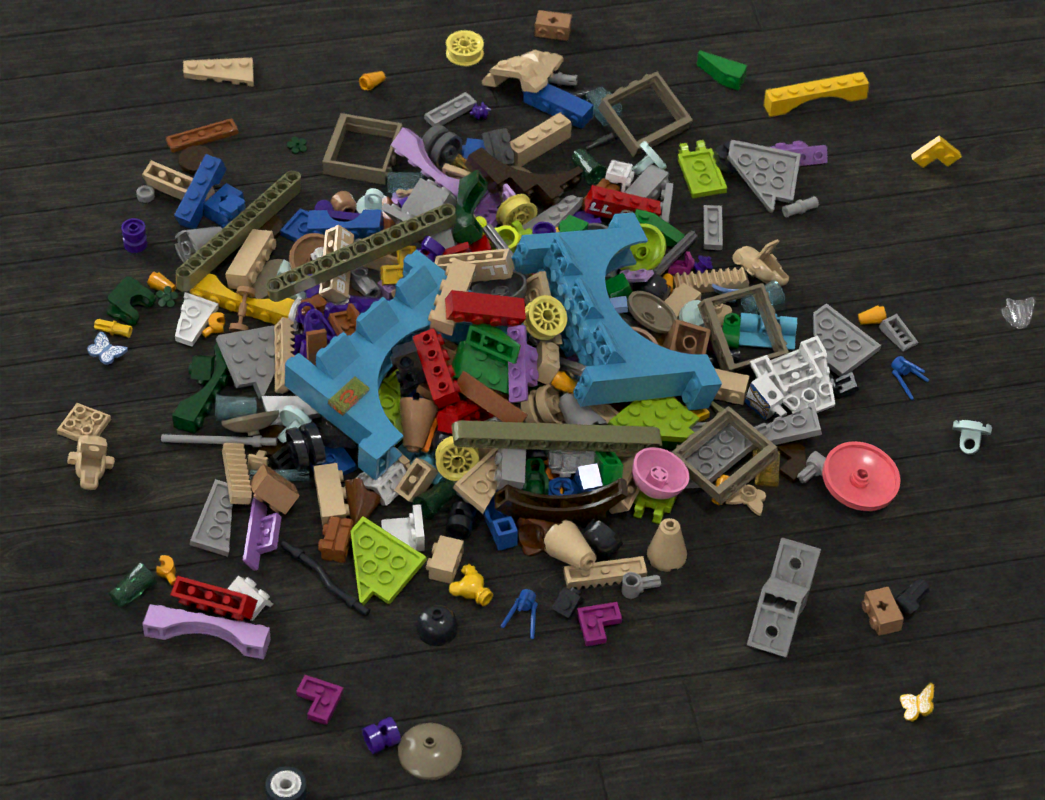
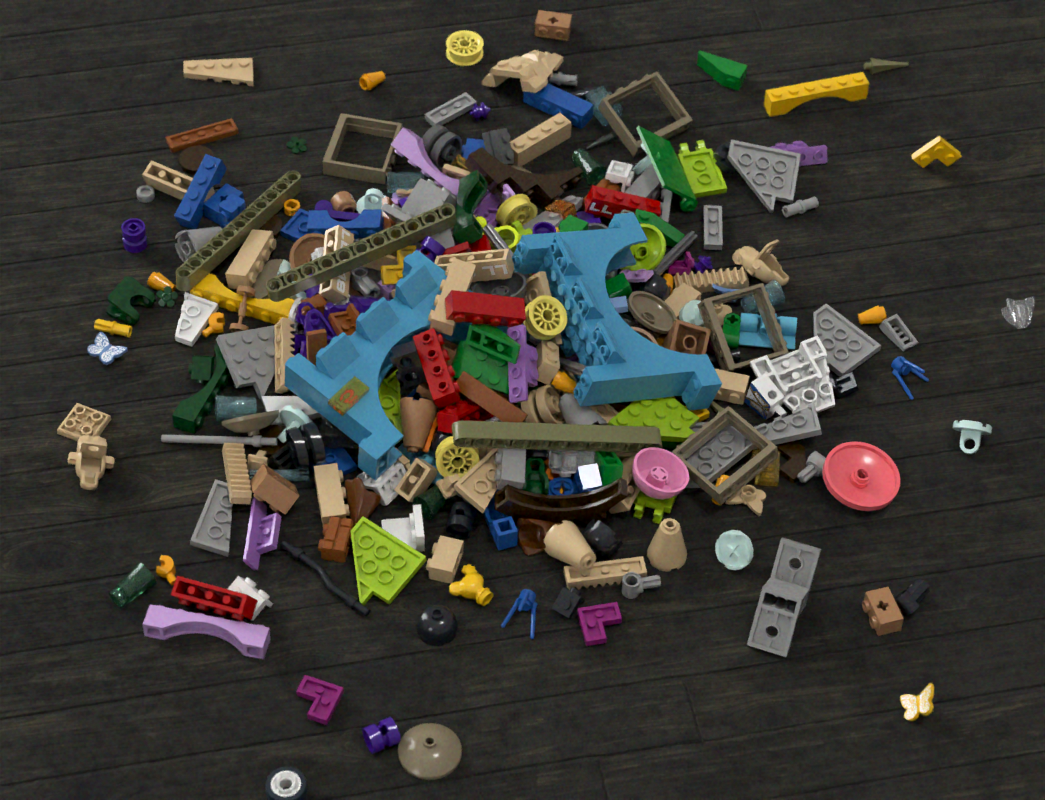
none -> light orange bush [284,199,300,217]
none -> tan brick [436,474,460,499]
none -> clear orange bracket [545,200,577,220]
none -> green door [636,126,698,212]
none -> light aqua tile [715,530,753,570]
none -> olive piece [863,58,909,74]

